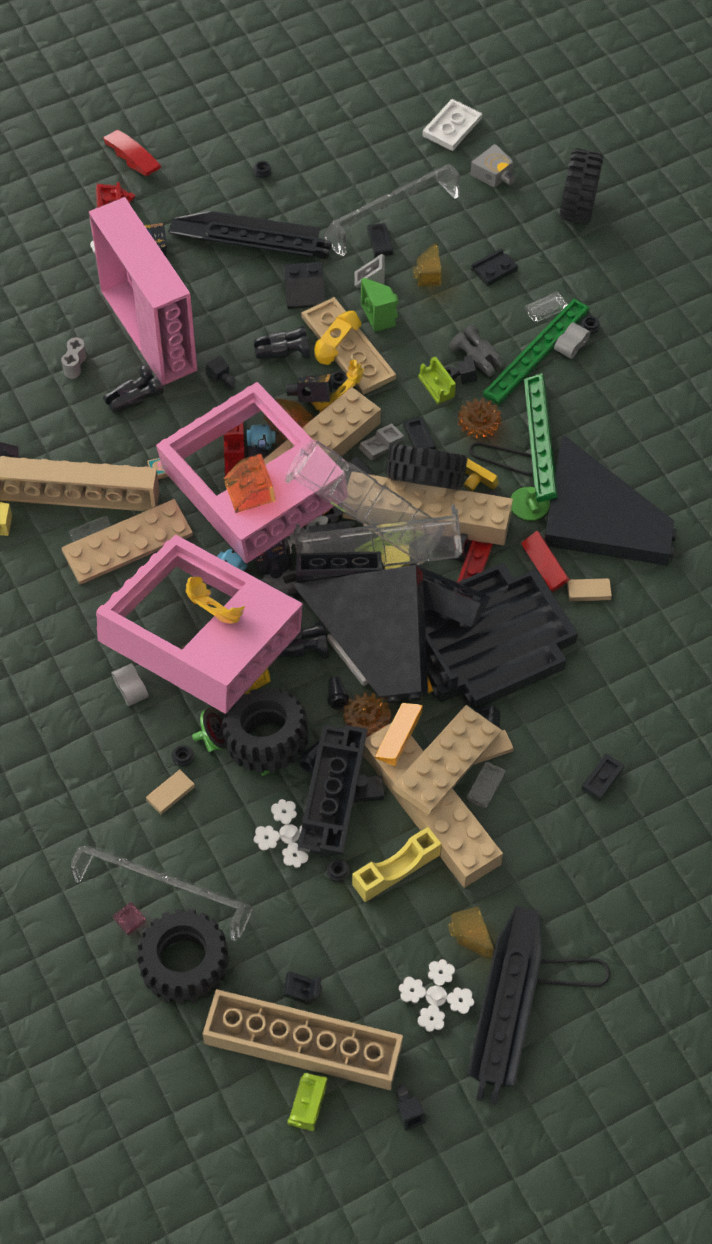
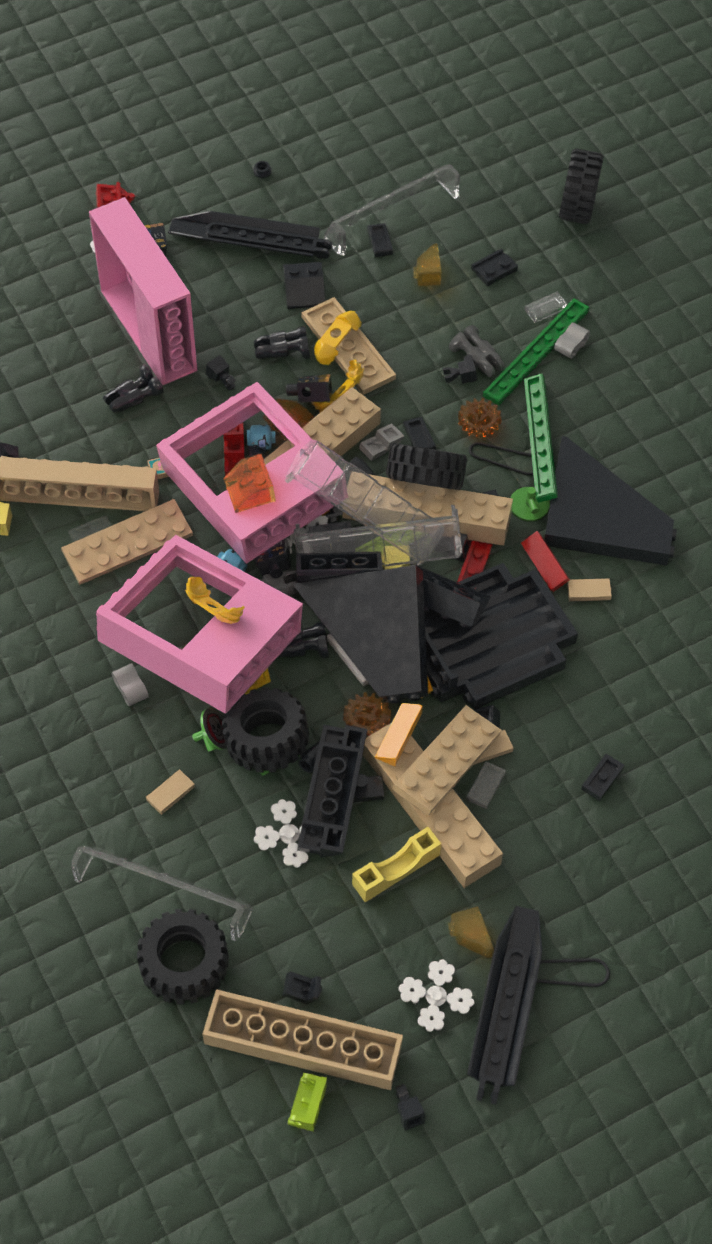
light grey axle [61,338,86,379] -> none
red slope [103,130,161,176] -> none
clear pink tile [113,902,146,935] -> none
black plate [172,745,194,767] -> none
black plate [327,859,349,882] -> none
black cone [328,677,349,710] -> none
black plate [331,371,348,389] -> none
light grey slope [355,254,385,288] -> none
bright green slope [361,278,399,332] -> none
lime hinge [418,356,456,404] -> none
white plate [423,99,482,151] -> none
yellow tile [463,458,499,492] -> none
light grey torso [470,144,516,187] -> none
black plate [581,316,600,334] -> none

